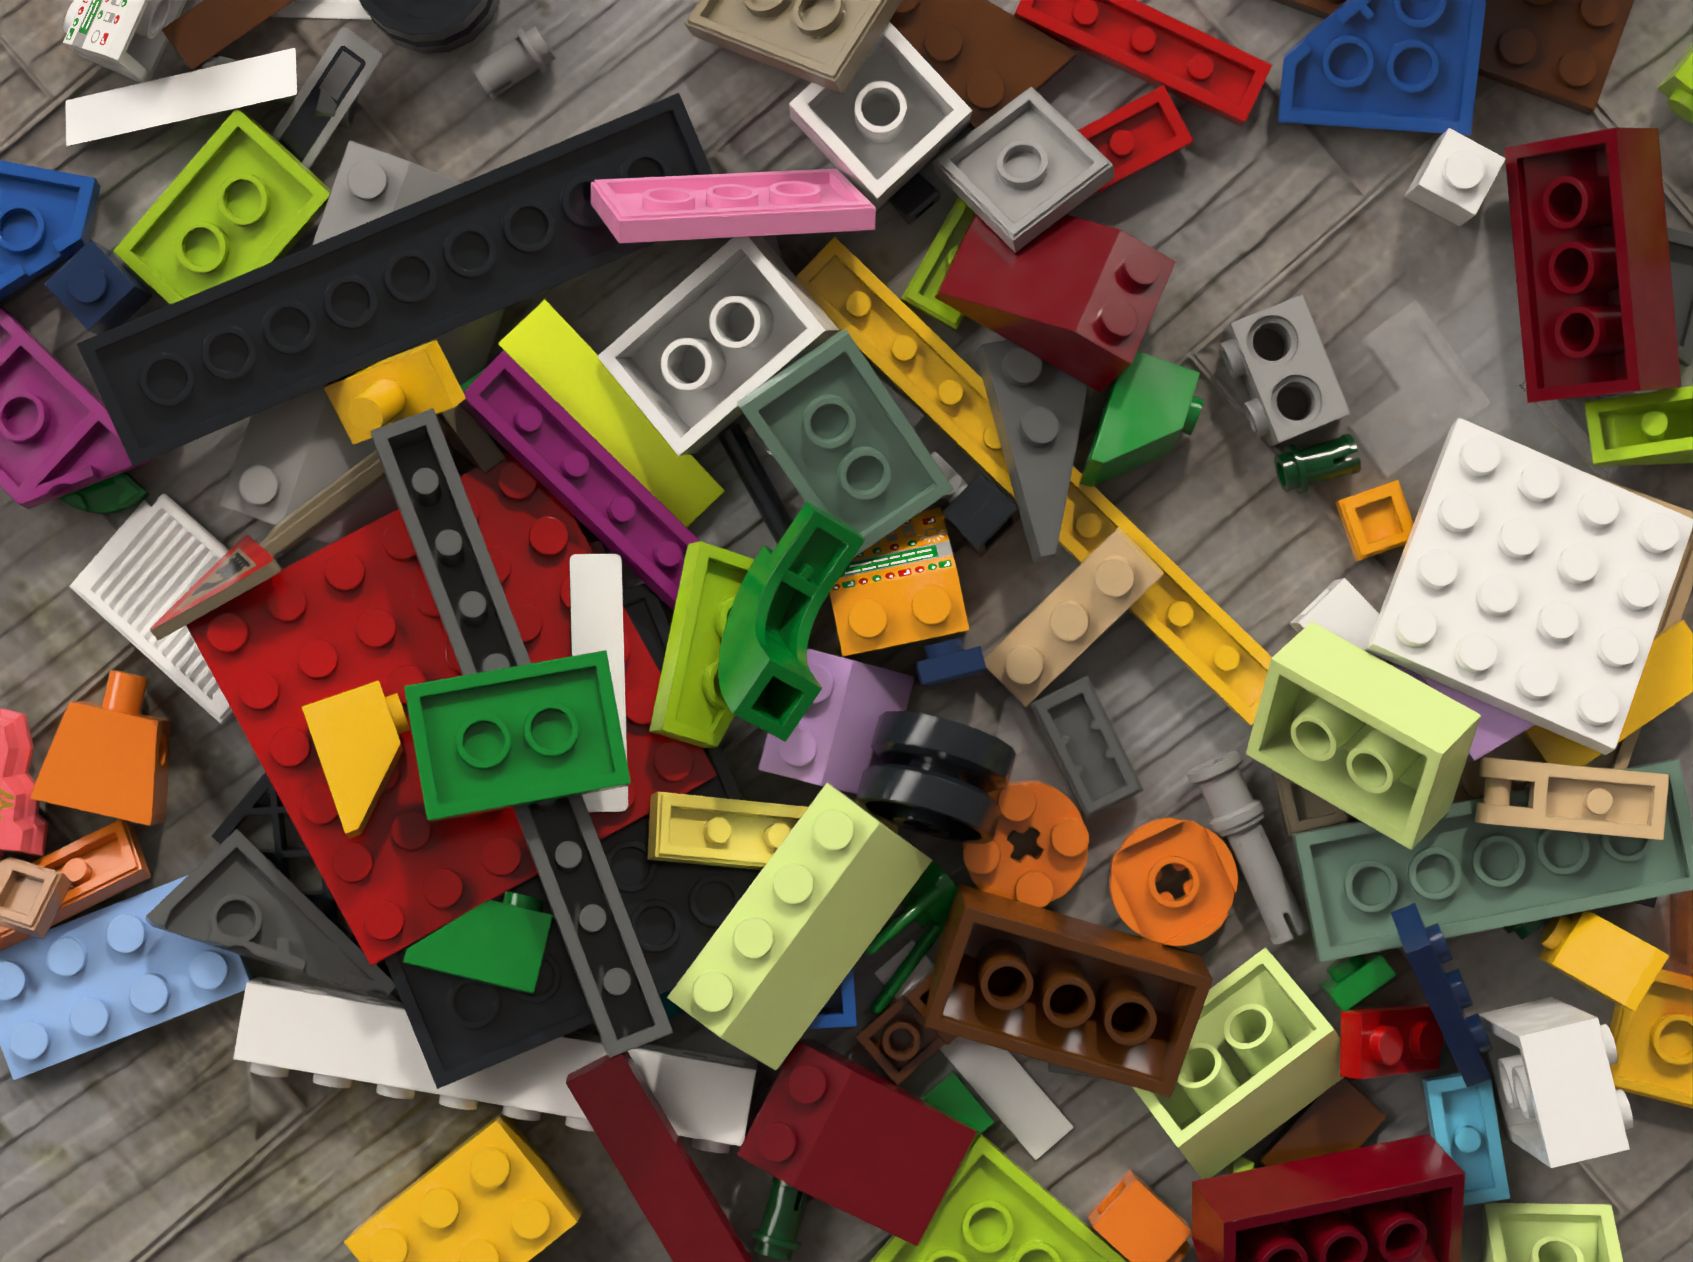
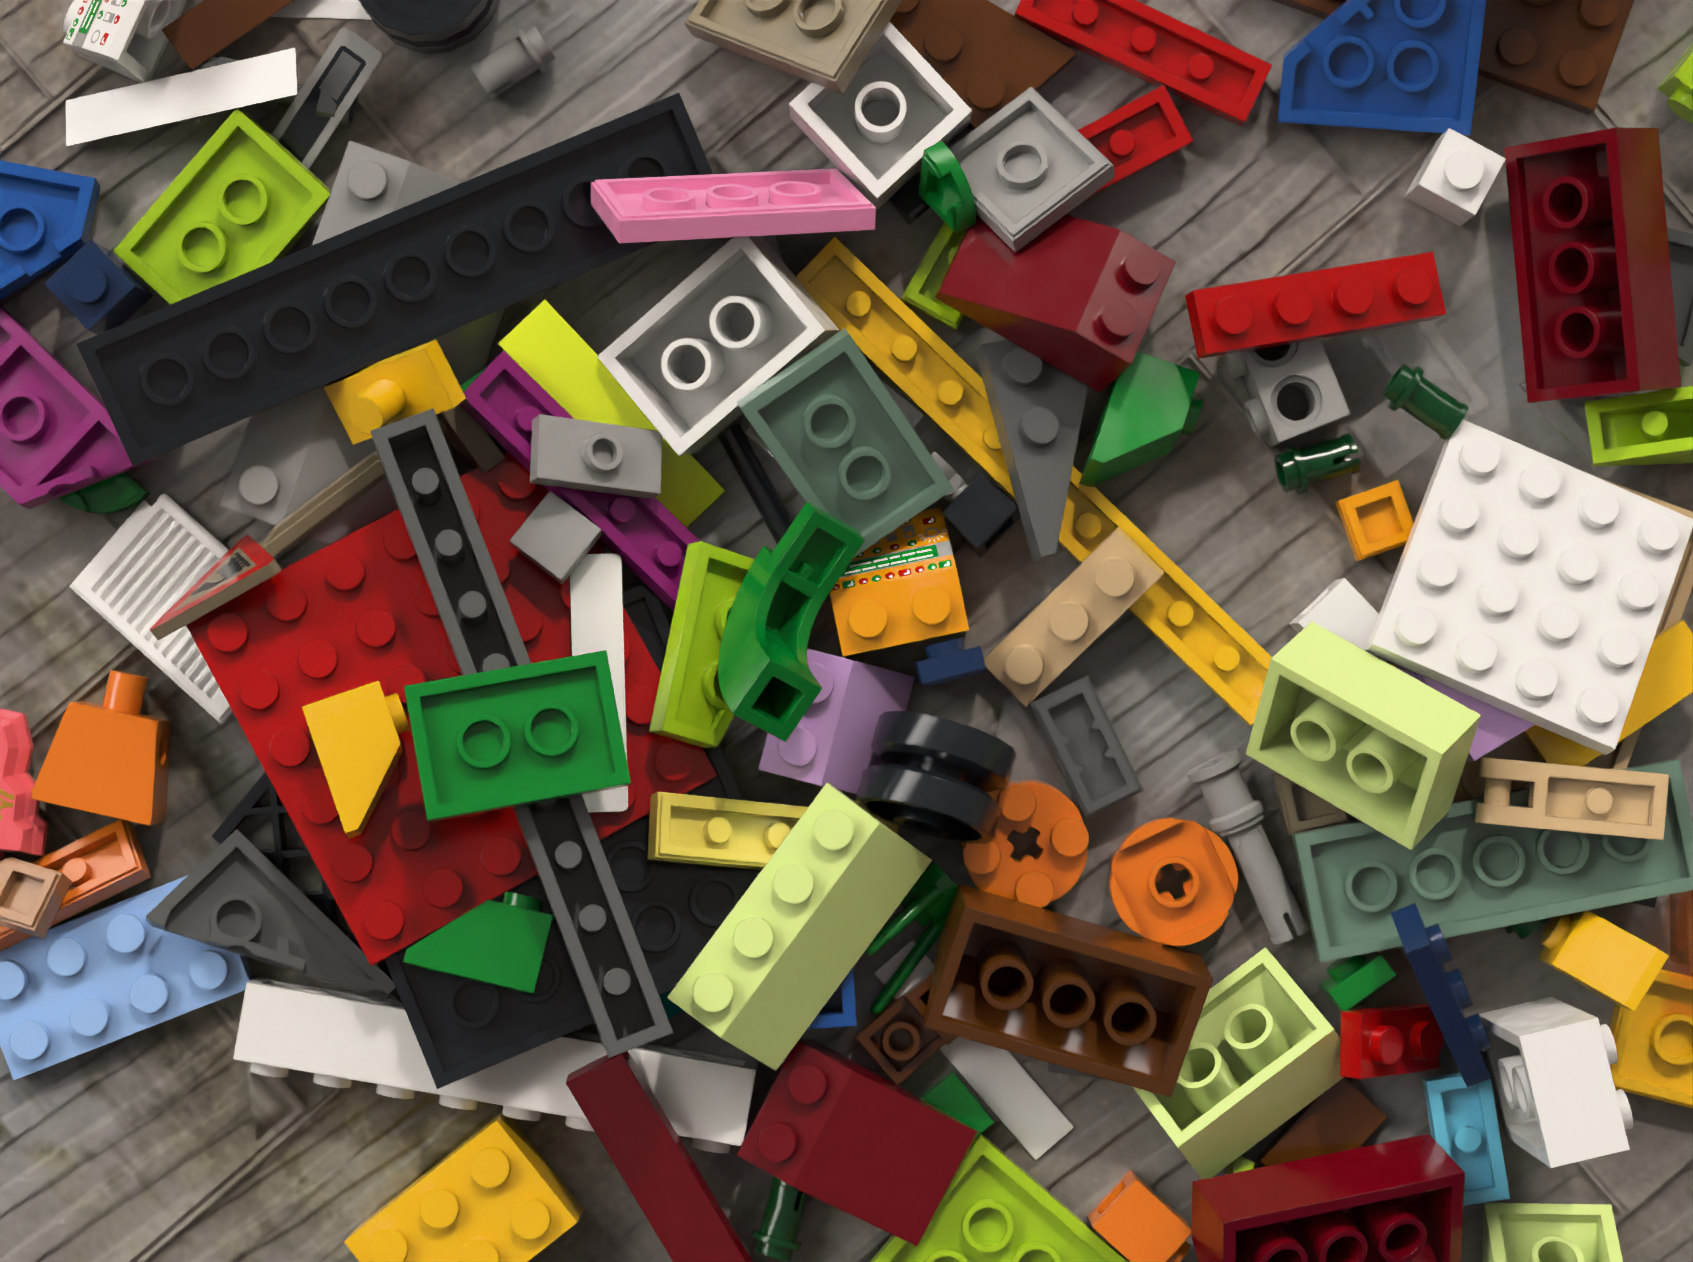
none -> light grey tile [509,491,602,584]
none -> light grey plate [530,414,662,499]
none -> green tile [918,140,976,234]
none -> red plate [1185,252,1446,359]
none -> dark green pin [1382,364,1469,440]

